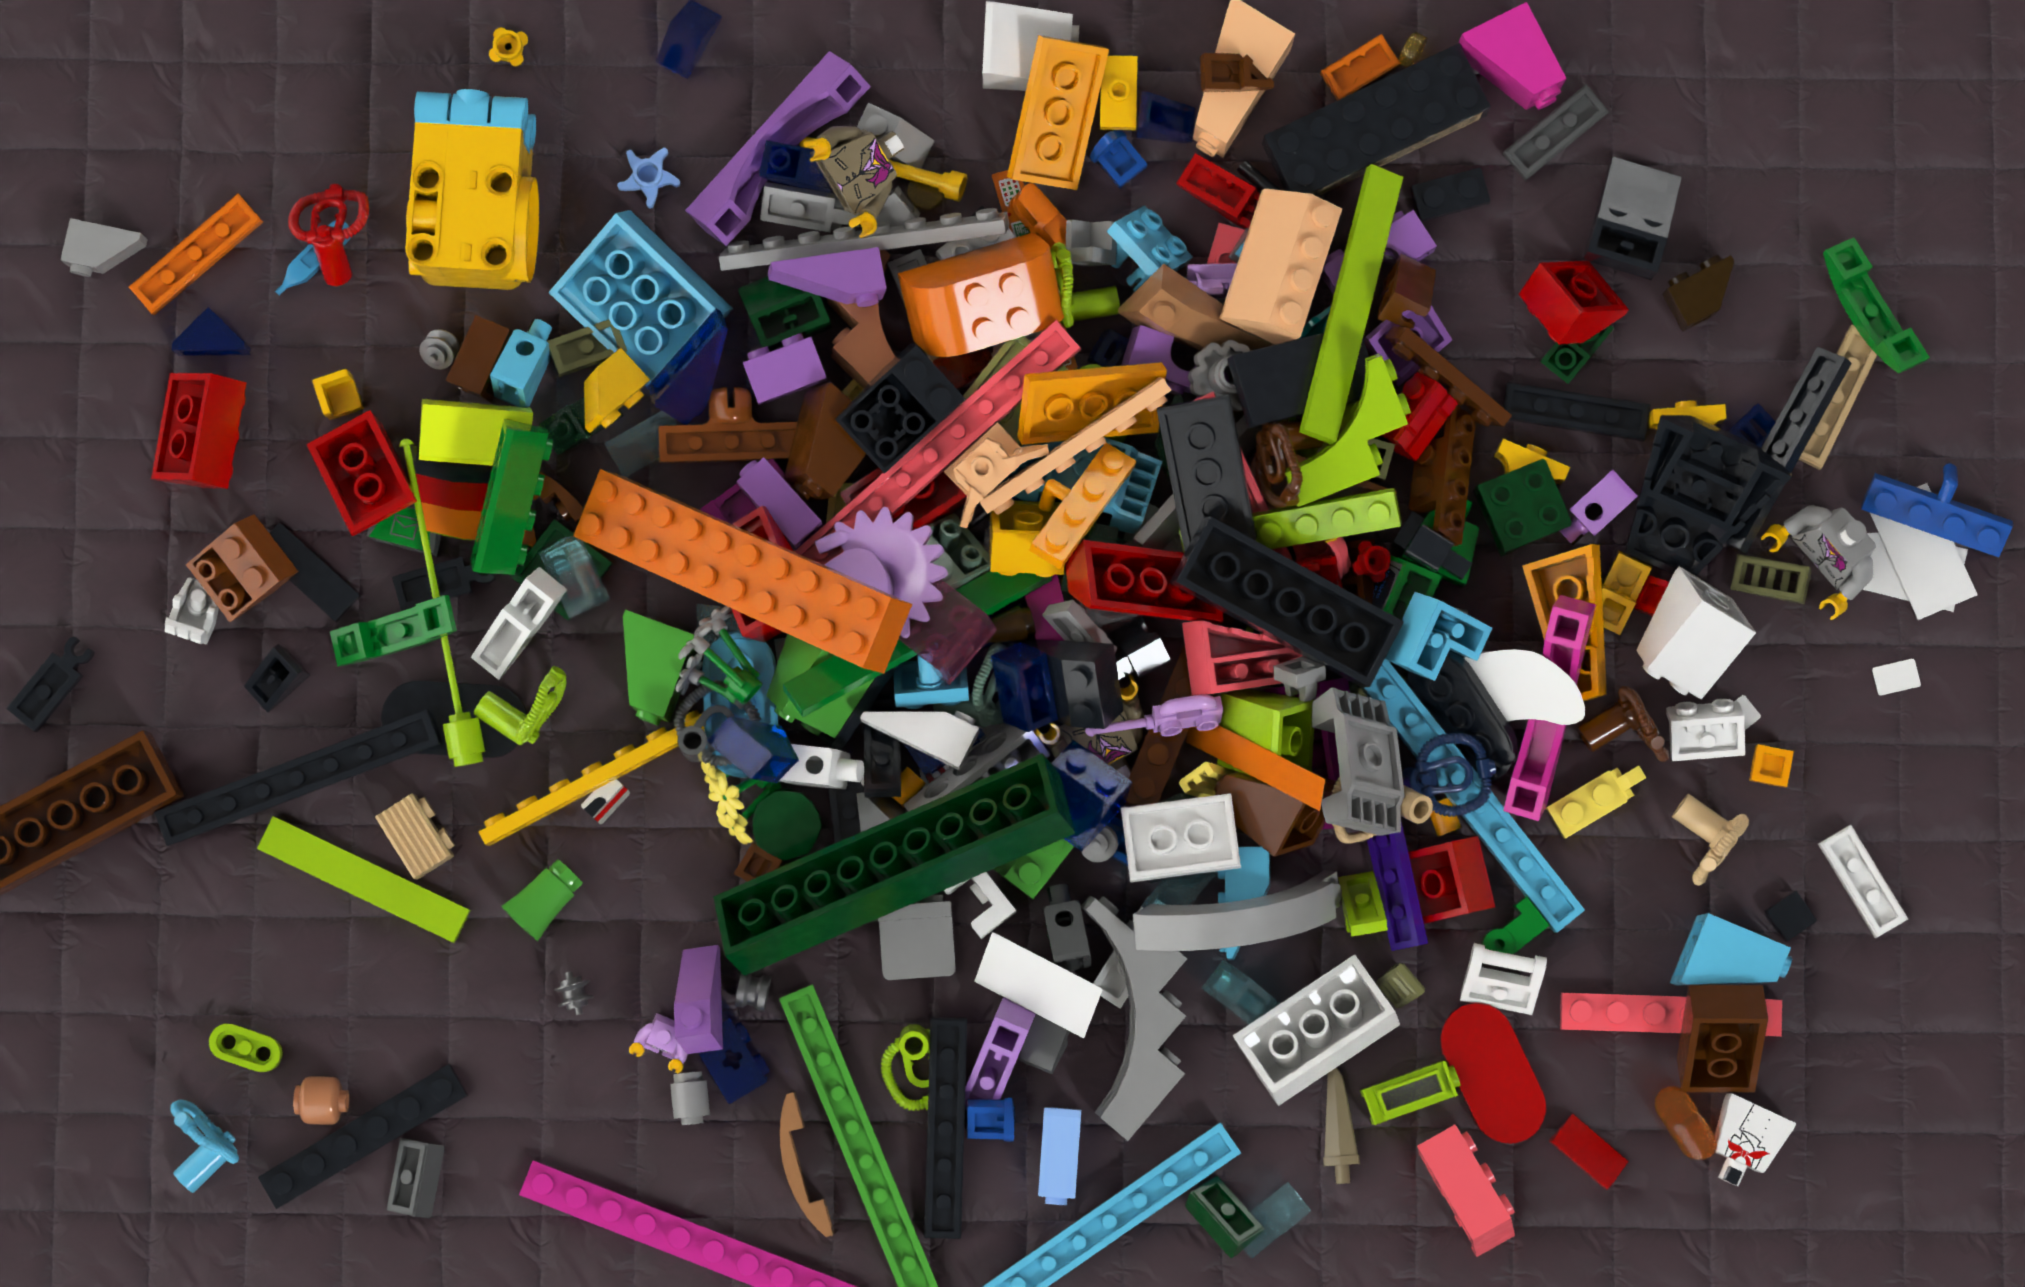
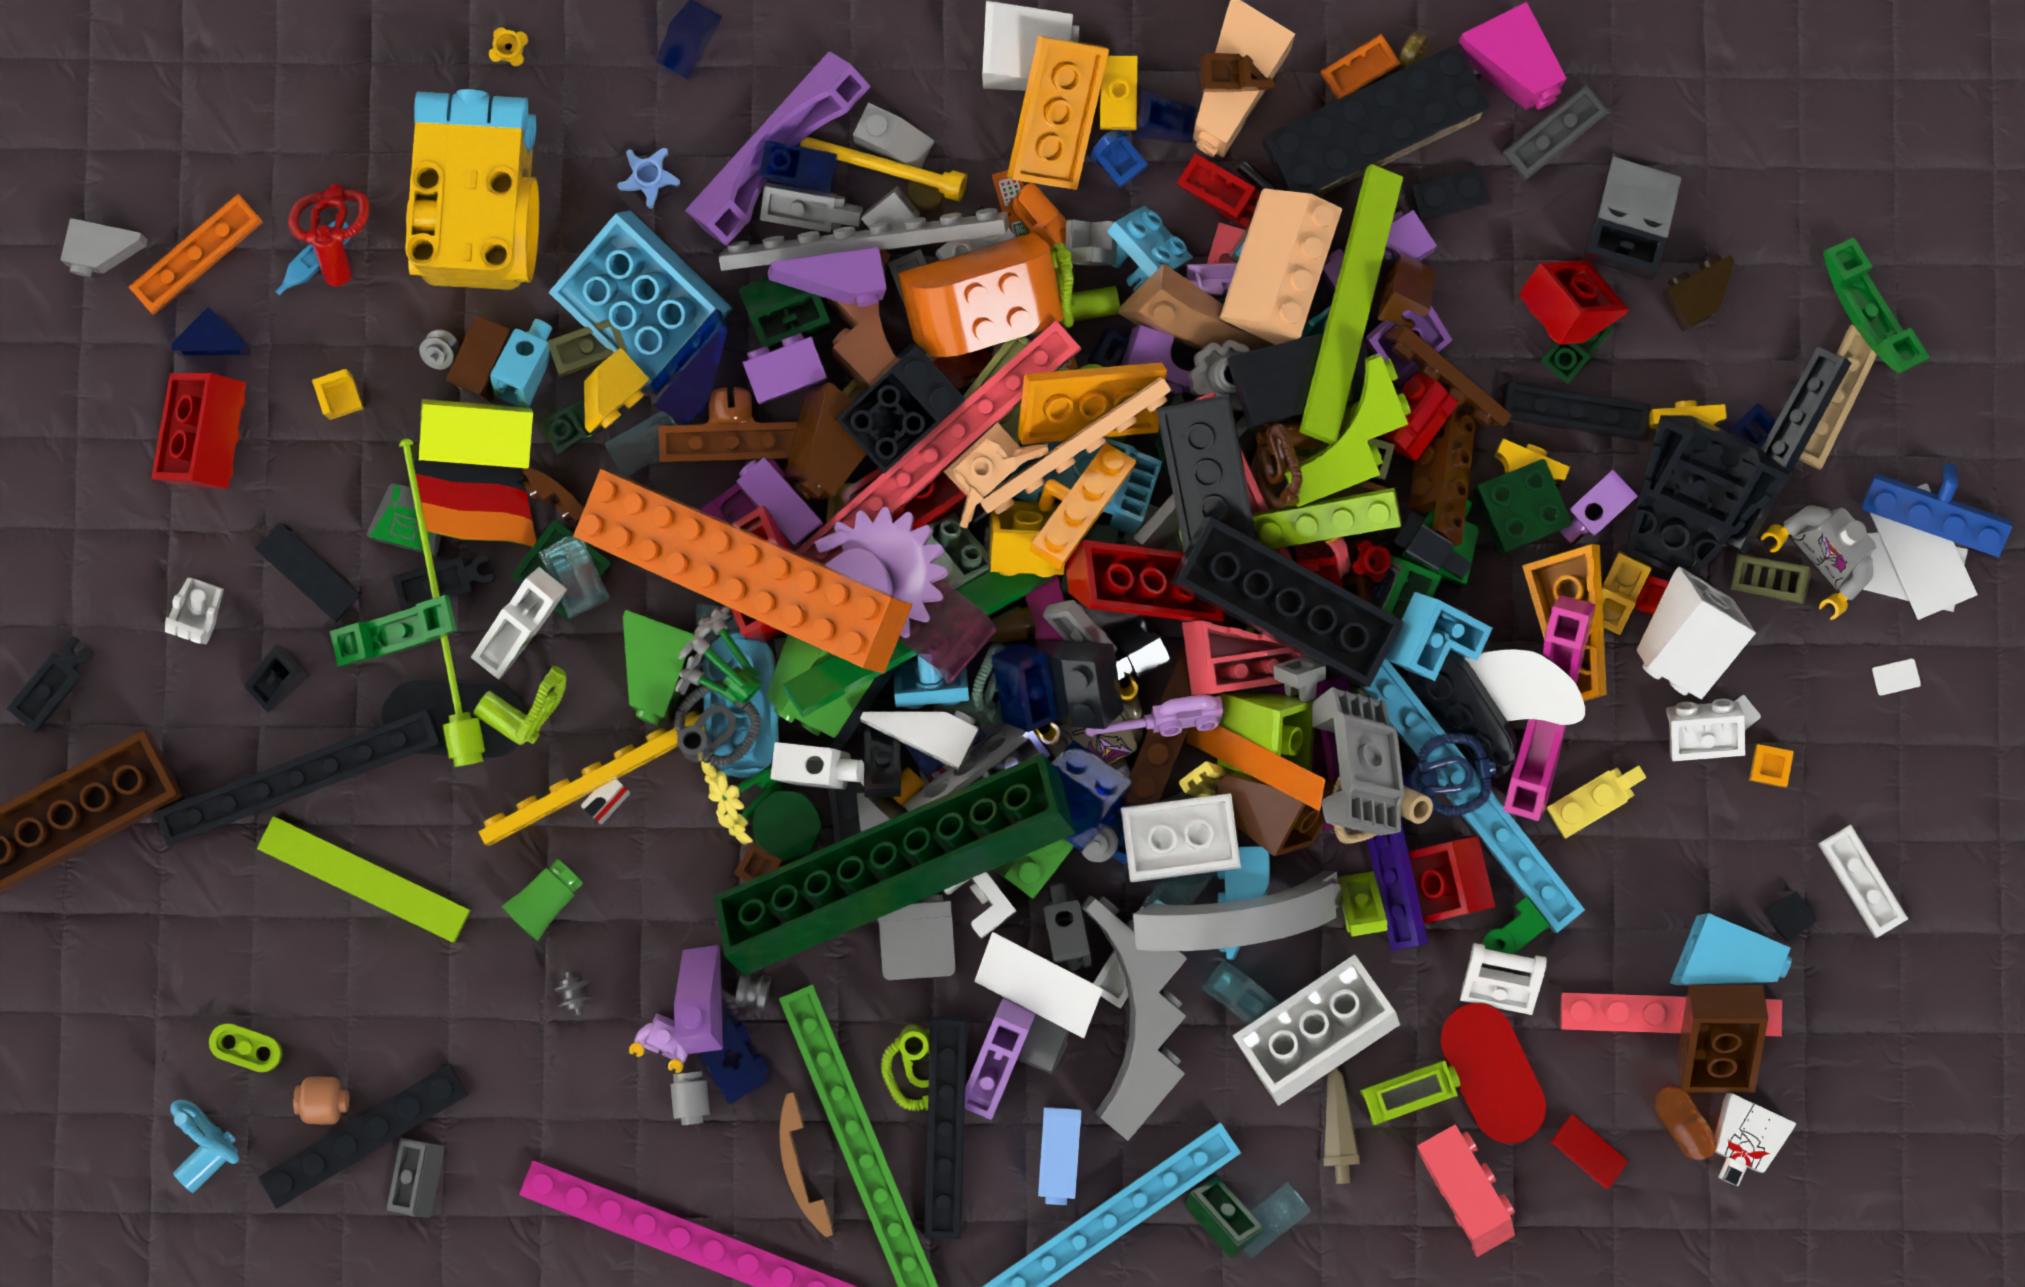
dark orange slope [186,514,299,622] -> none
red slope [306,410,417,536] -> none
tan brick [375,793,455,880] -> none
green slope [470,419,553,575] -> none
clear blue slope [708,716,799,783] -> none
dark tan torso [804,126,904,238] -> none
blue tile [967,1098,1015,1142] -> none
olive slope [1376,963,1425,1008] -> none
light orange hinge [1430,798,1462,837] -> none
reddish brown piece [1577,686,1669,762] -> none
tan piece [1672,793,1749,886] -> none

